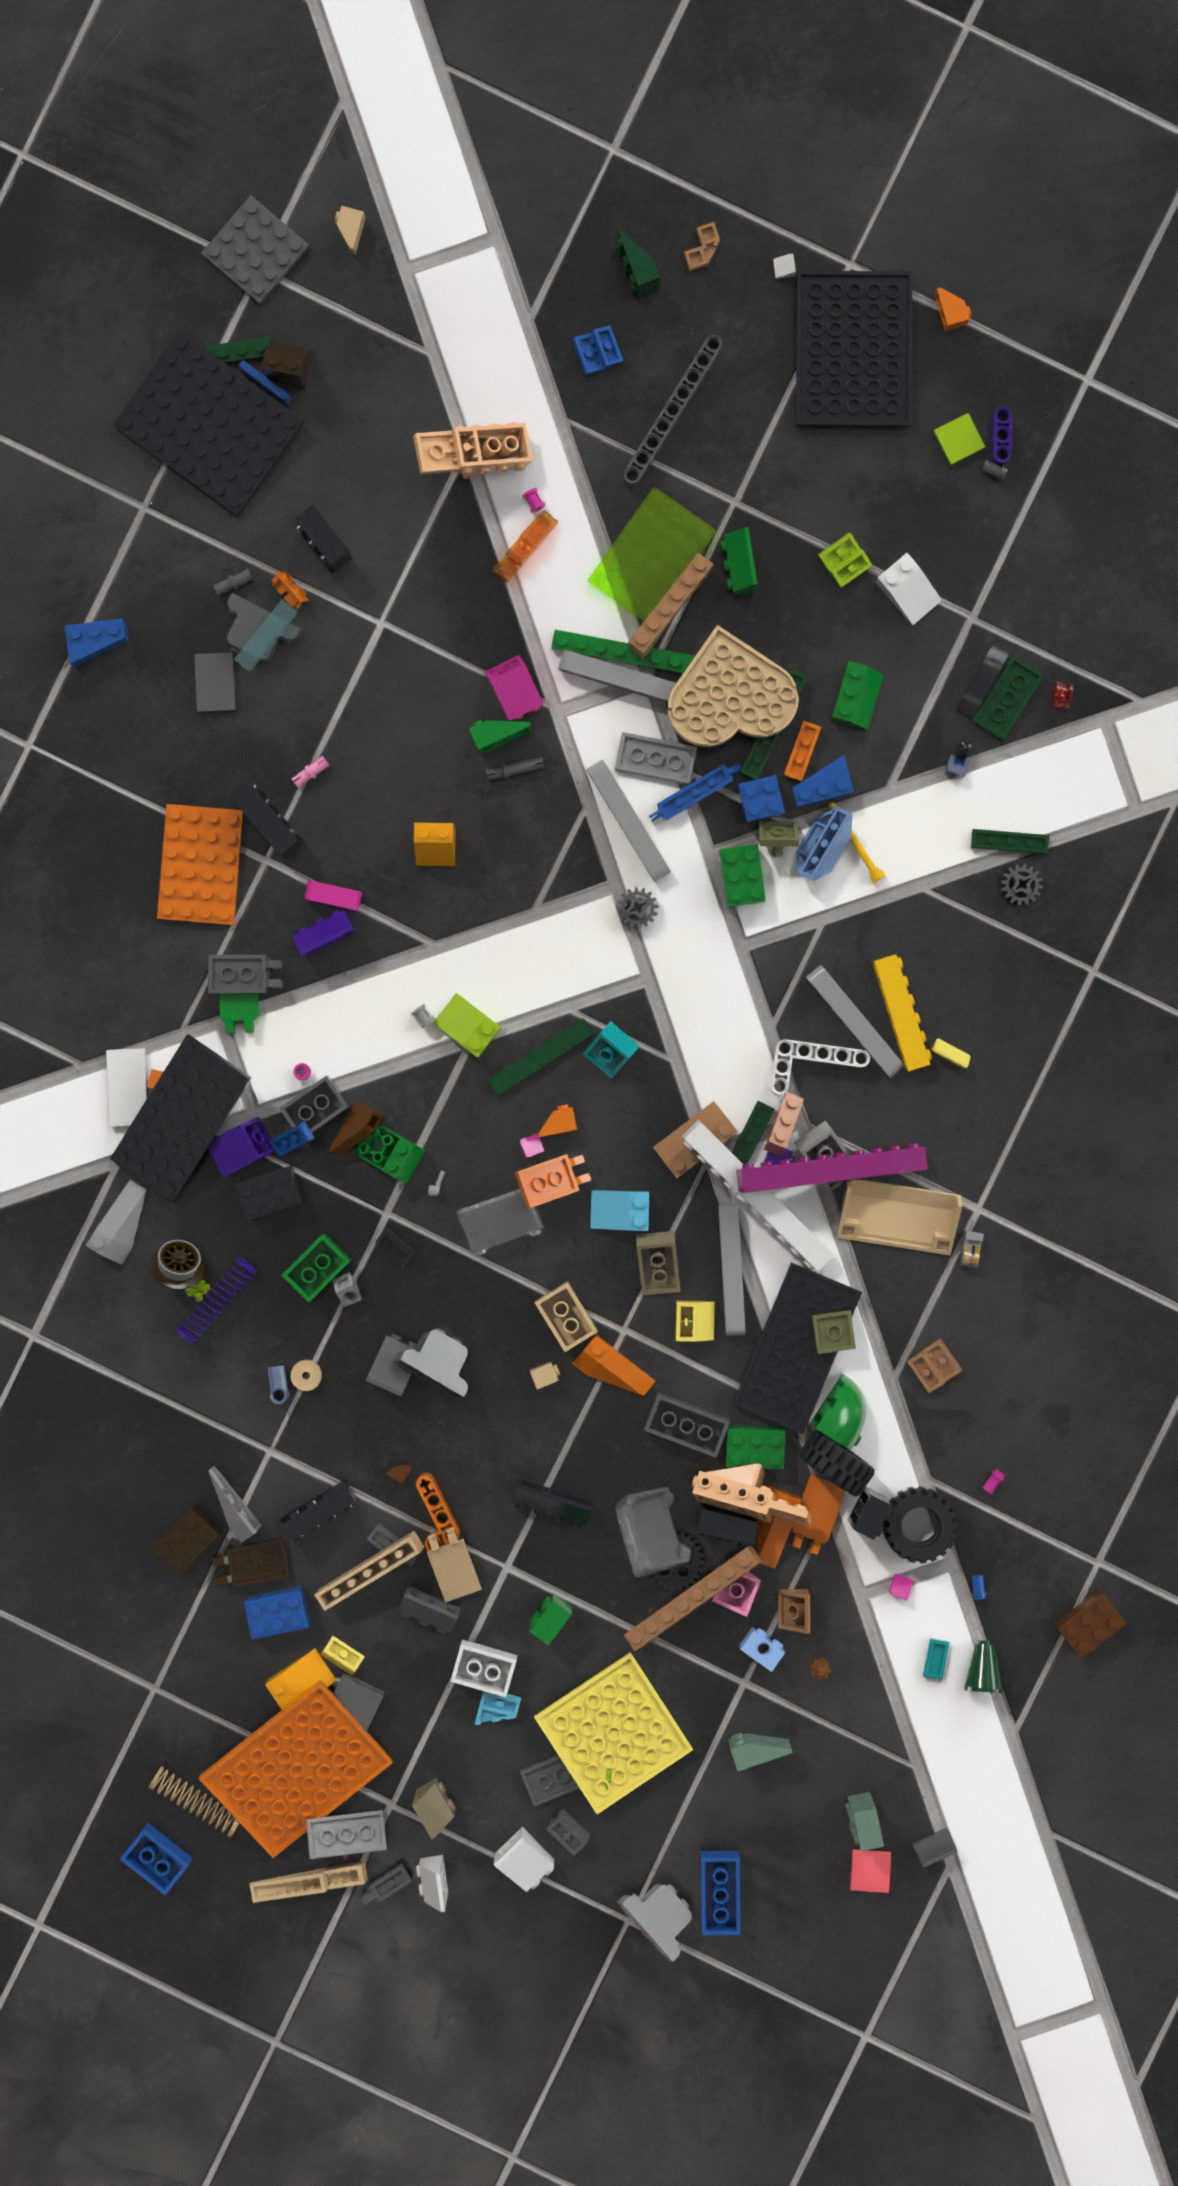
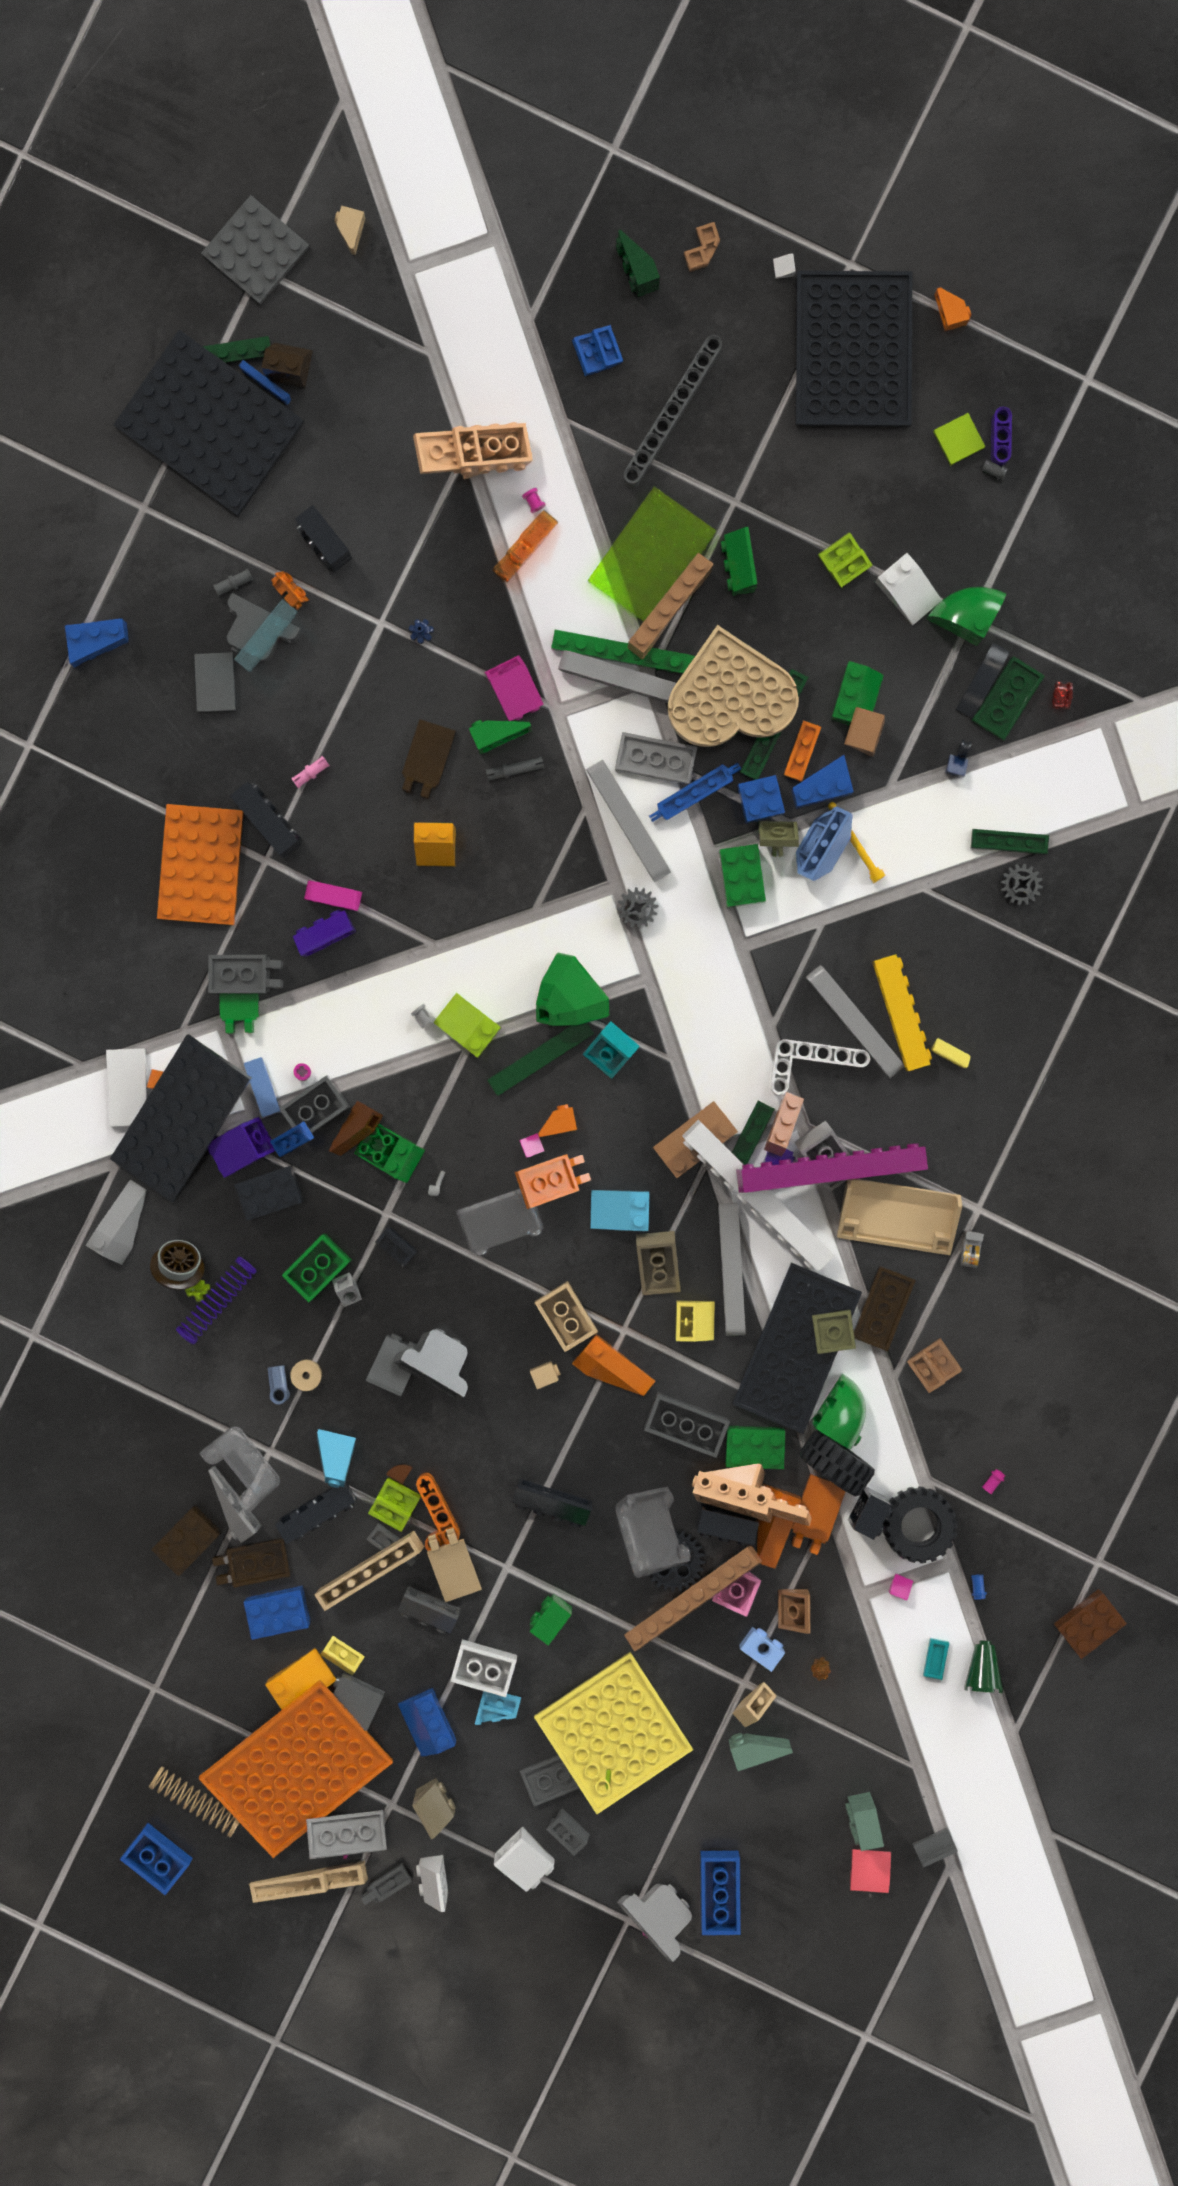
none -> clear windscreen [199,1427,280,1514]
none -> medium blue tile [243,1057,280,1117]
none -> medium azure slope [317,1429,356,1488]
none -> lime slope [368,1477,421,1532]
none -> blue slope [398,1688,456,1757]
none -> dark brown tile [402,719,456,799]
none -> dark blue plant [409,619,434,644]
none -> green brick [536,952,609,1026]
none -> tan slope [733,1682,776,1727]
none -> medium nougat slope [844,707,885,757]
none -> dark brown plate [854,1266,916,1352]
none -> green brick [927,587,1006,646]

